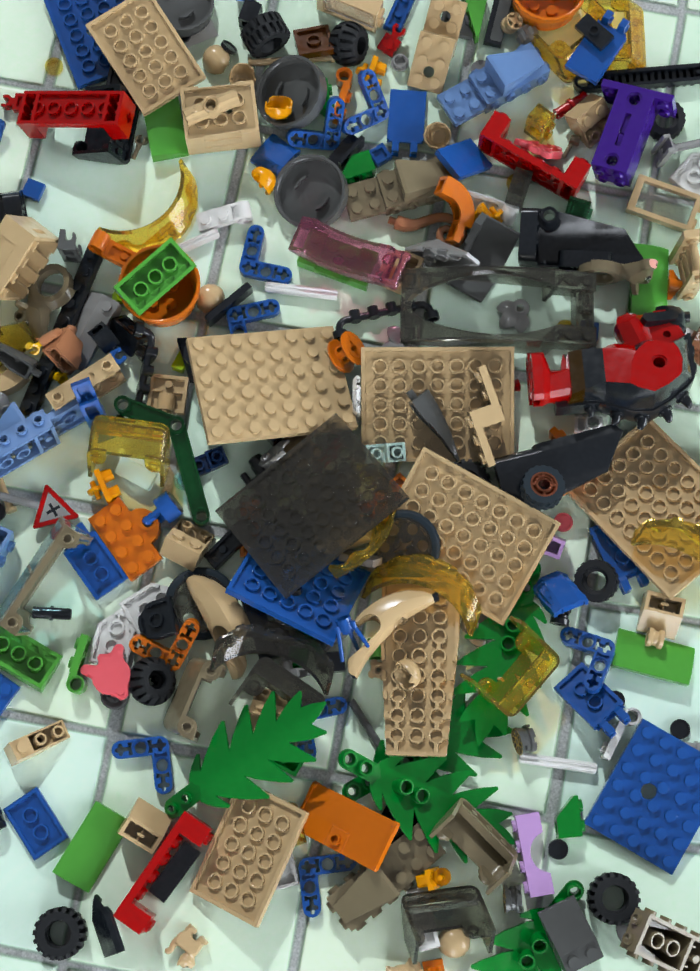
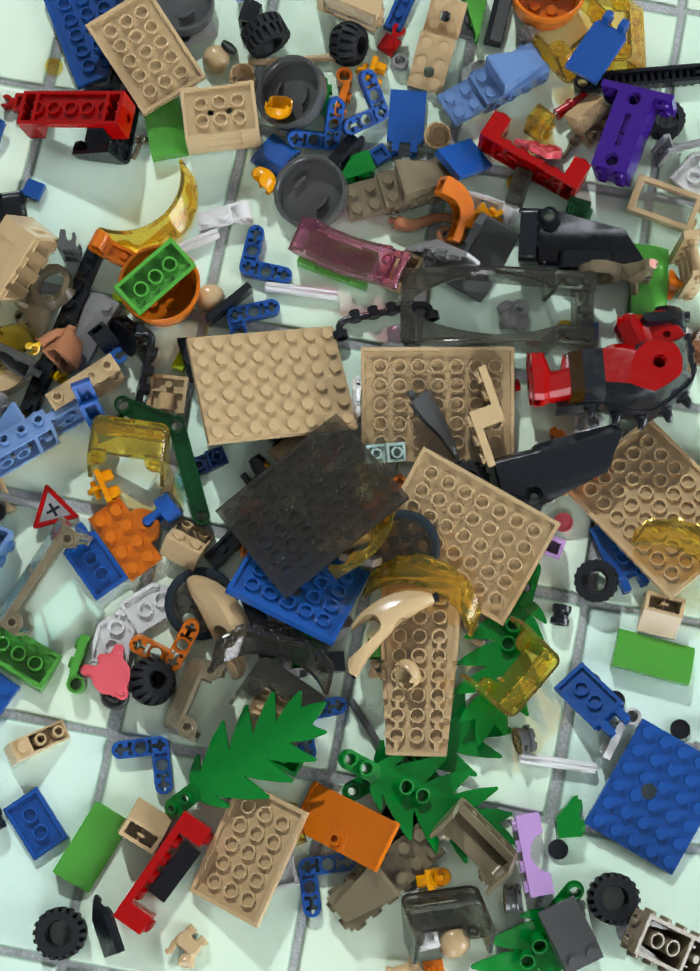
black axle [32,606,72,621] -> none
black tile [138,596,180,640] -> none
tan piece [182,89,240,126] -> none
light grey plate [259,439,290,469] -> none
reddish brown plate [293,24,335,59] -> none
orange piece [327,331,364,373] -> none
blue plant [334,614,370,662] -> none
tan wheel [500,12,523,35] -> none
black wheel [520,465,566,511] -> none
blue slope [533,571,589,618] -> none
blue beam [560,627,616,694] -> none
black plate [575,13,614,51] -> none
tan wheel [645,627,665,650] -> none

